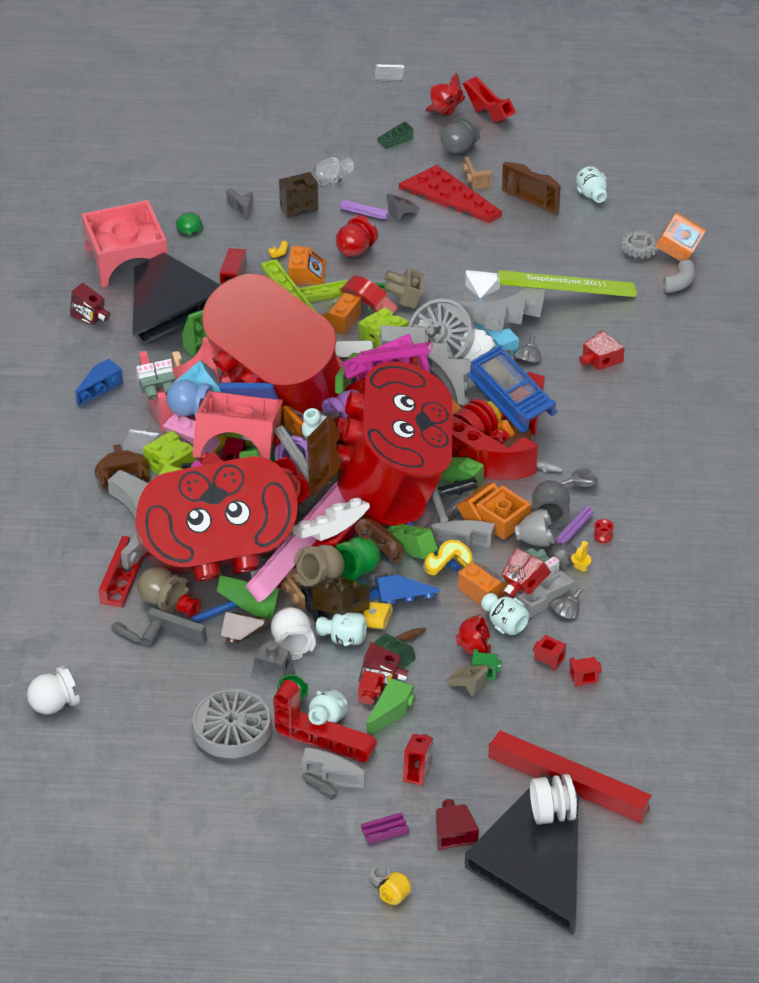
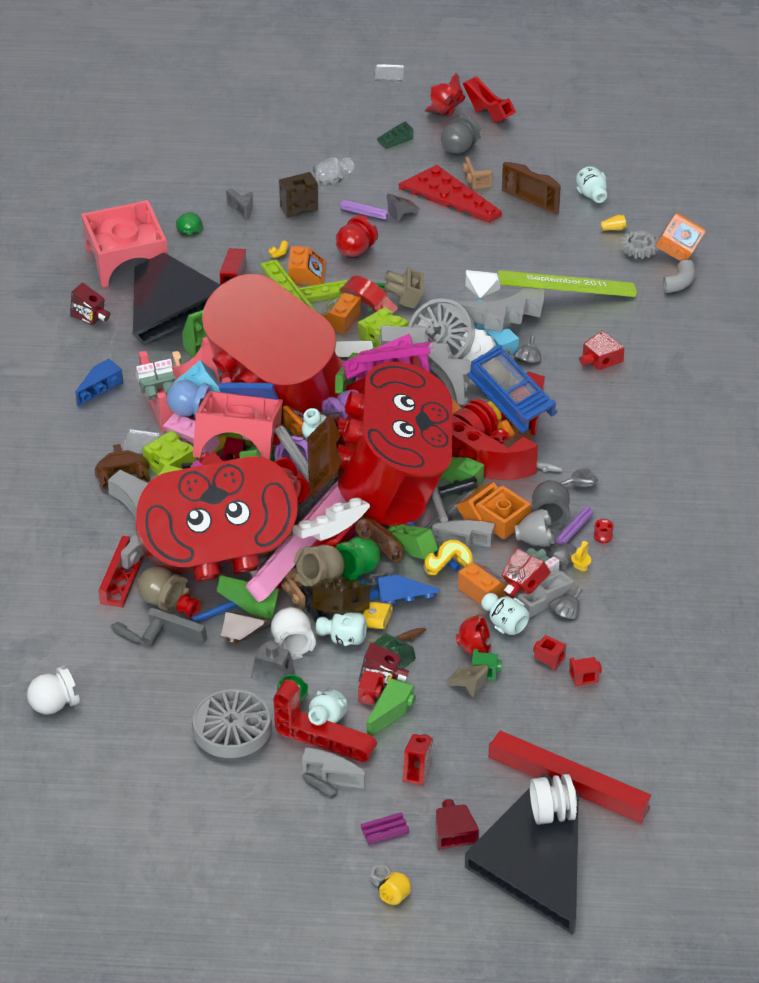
none -> yellow cone [601,214,627,231]

